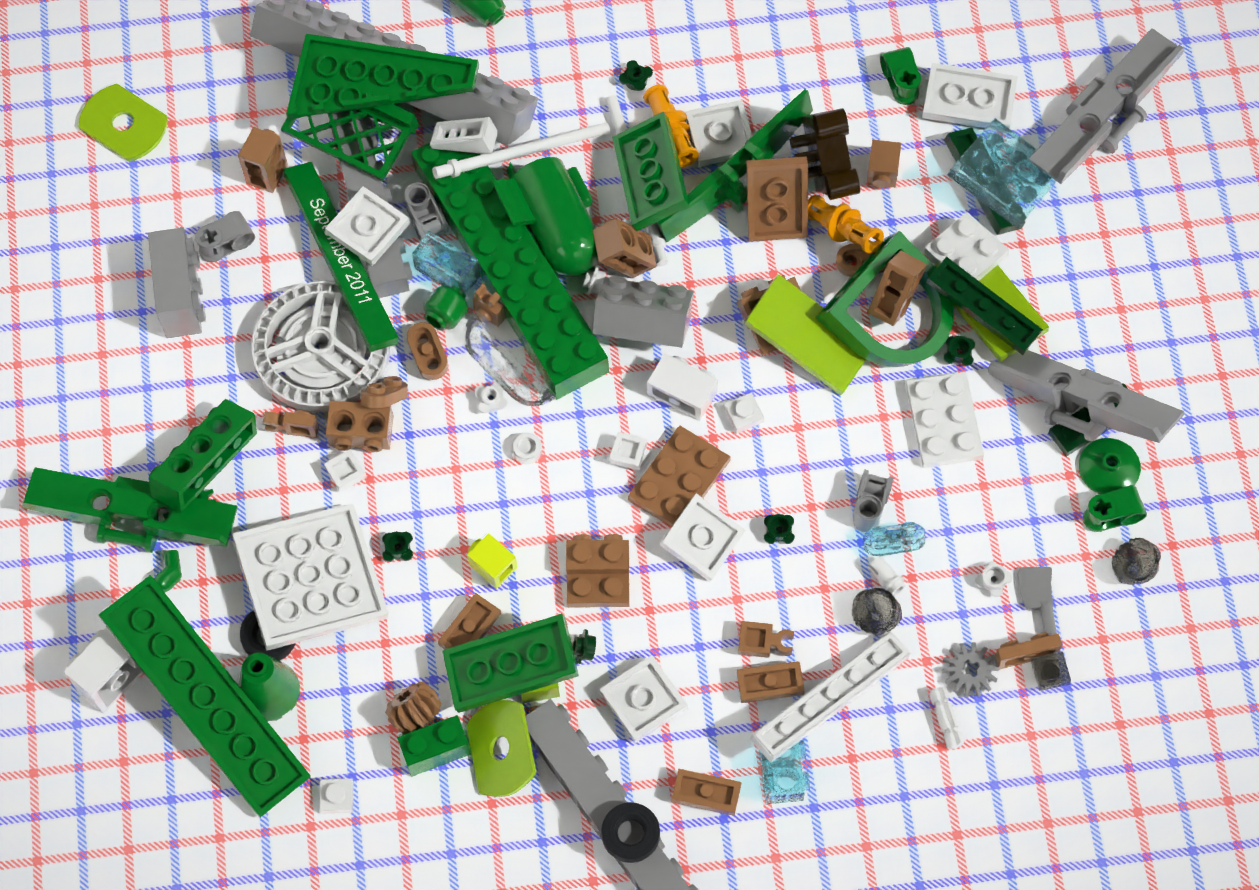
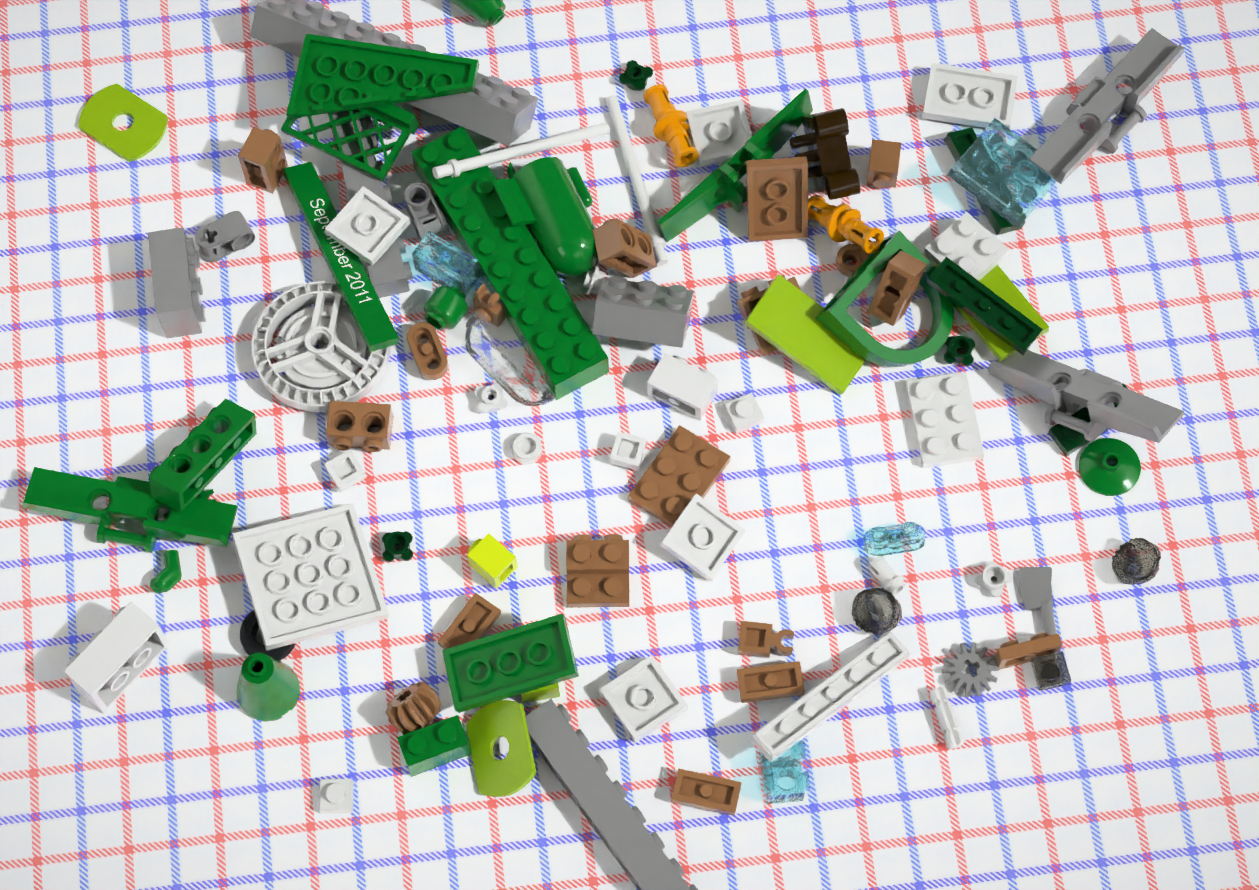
green plate [98,575,311,818] -> none
medium nougat plate [262,410,319,438] -> none
medium nougat plate [361,376,408,408] -> none
white slope [430,117,498,153] -> none
dark green plate [572,629,596,664] -> none
black tyre [601,802,660,863] -> none
green plate [612,112,690,231] -> none
dark green plate [764,514,795,544] -> none
light grey piece [852,469,894,532] -> none
green piece [880,47,921,105] -> none
green piece [1083,485,1147,532] -> none

